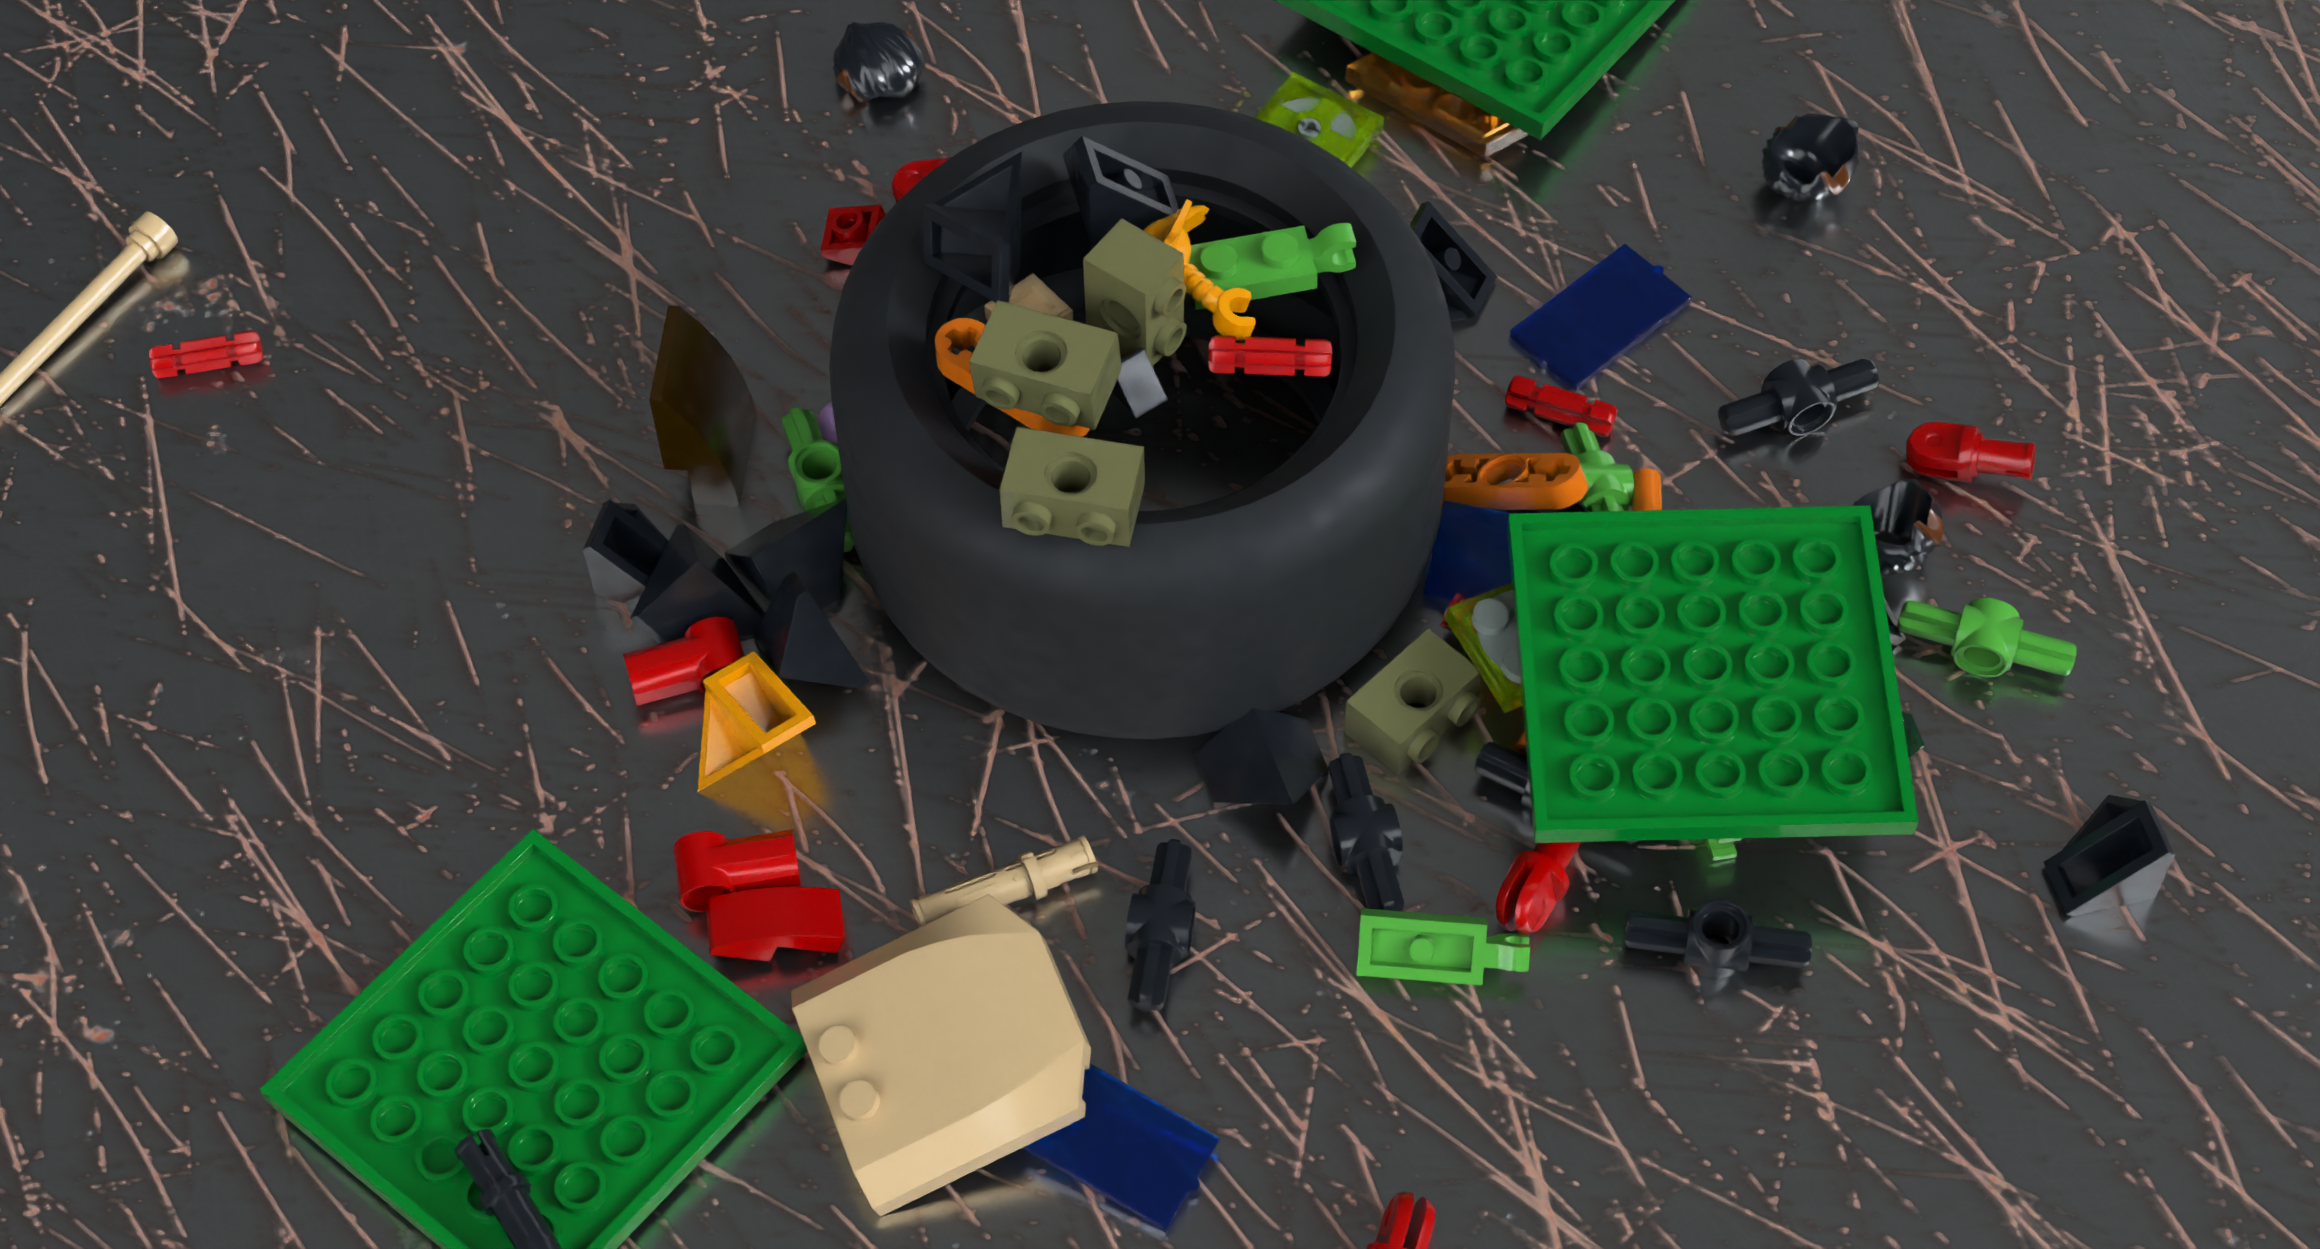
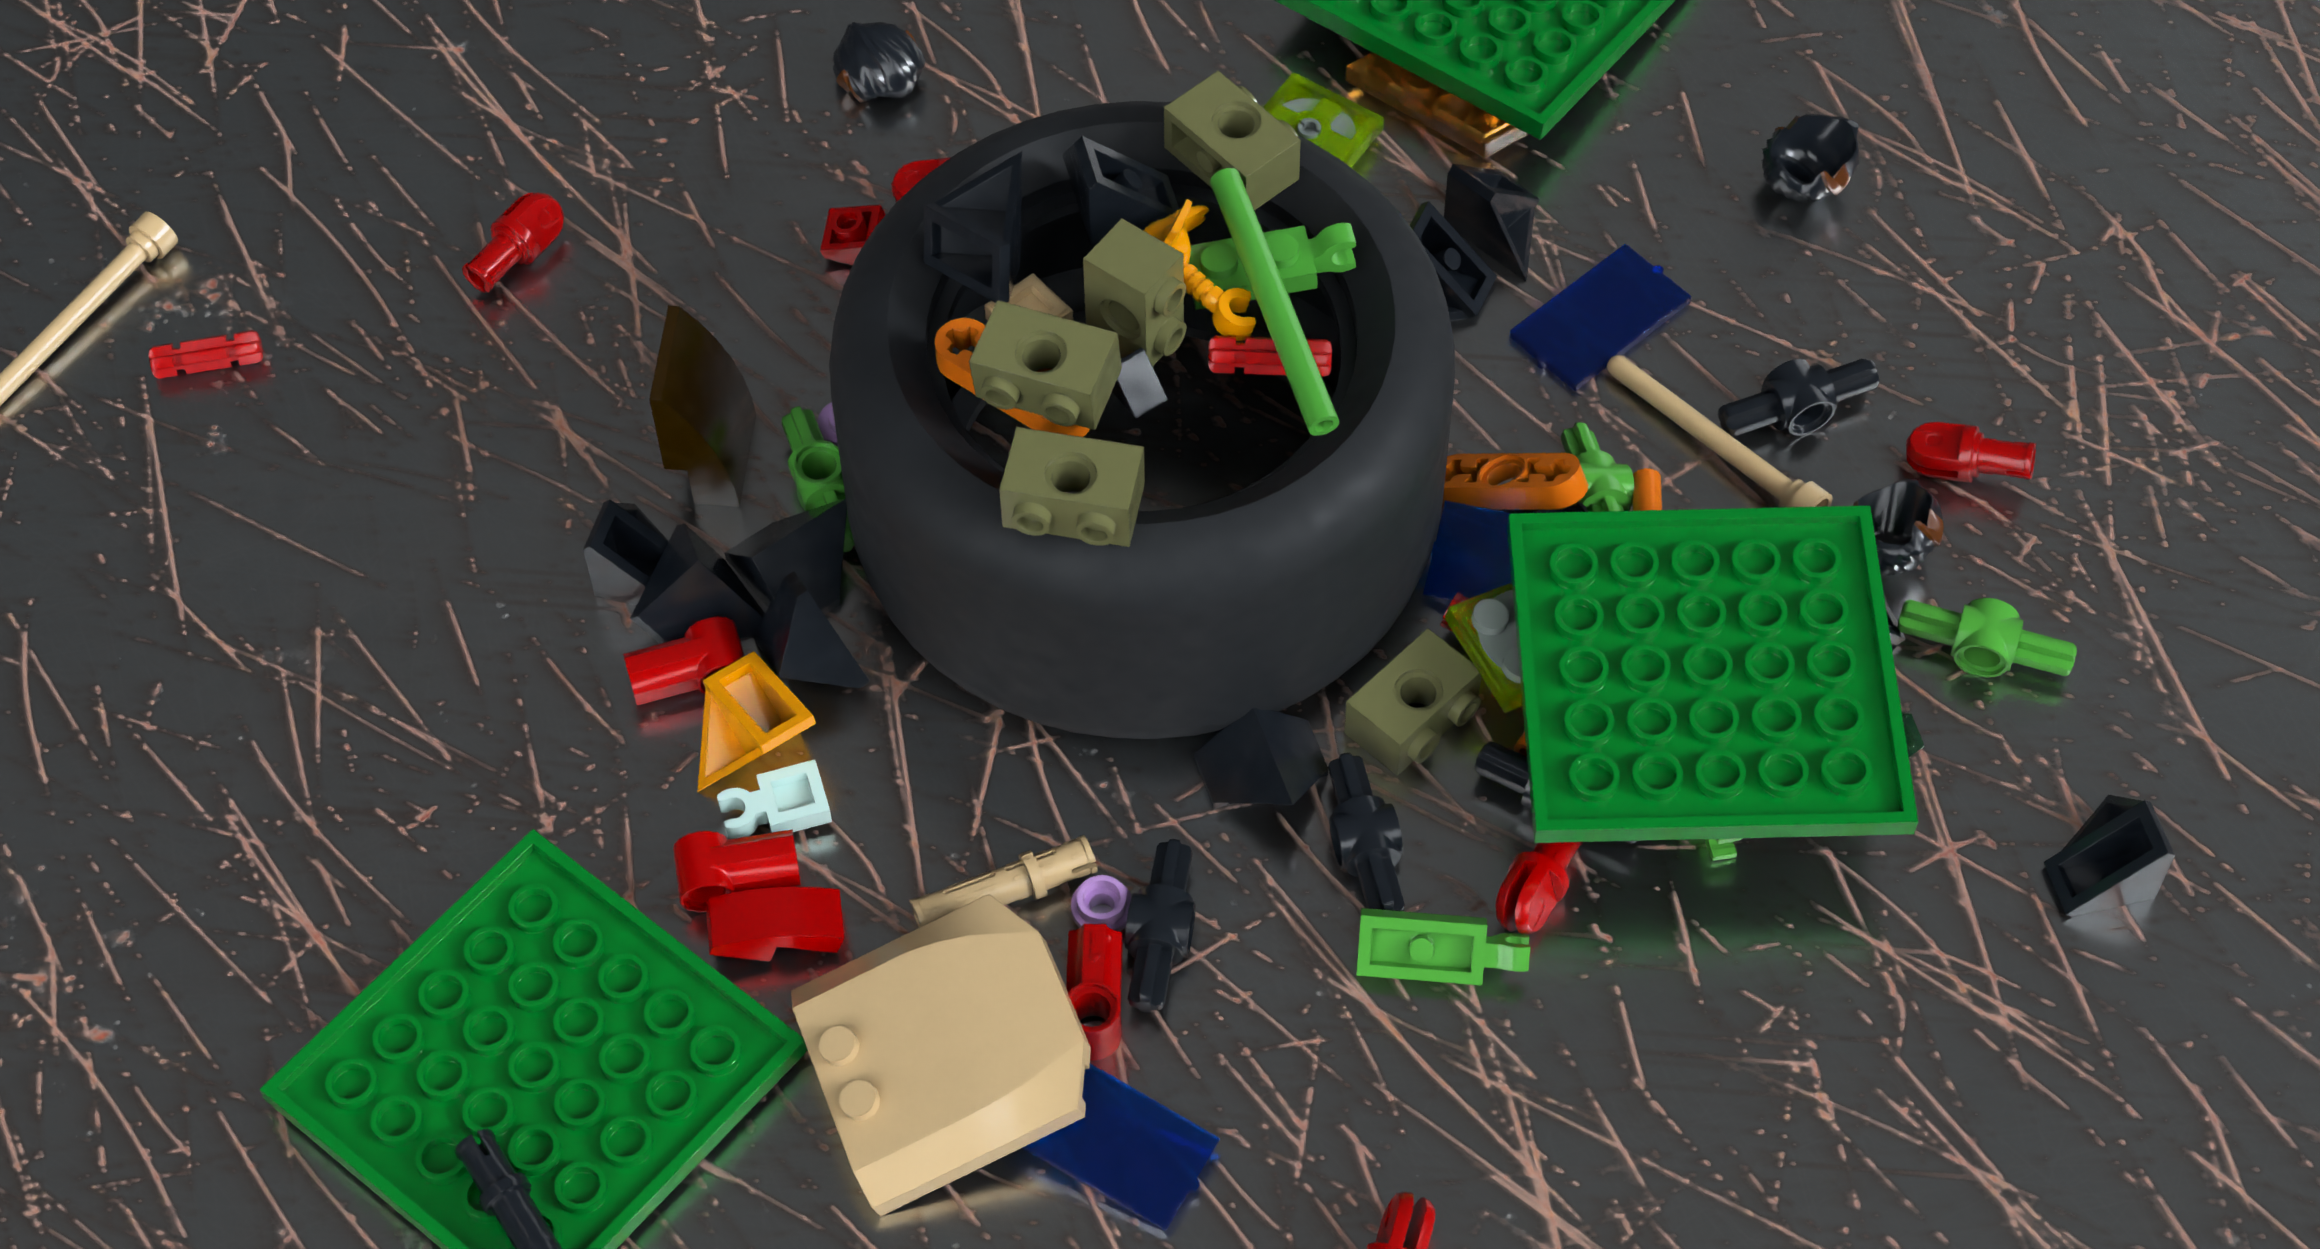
red axle [1505,375,1617,437] -> none
black axle [1623,900,1812,979] -> none
none -> red arm [462,193,564,293]
none -> light aqua plate [717,759,832,840]
none -> red piece [1066,924,1123,1061]
none -> lavender plate [1071,875,1132,931]
none -> olive brick [1164,70,1301,211]
none -> bright green piece [1210,168,1339,436]
none -> black slope [1444,164,1540,282]
none -> tan piece [1607,355,1833,507]

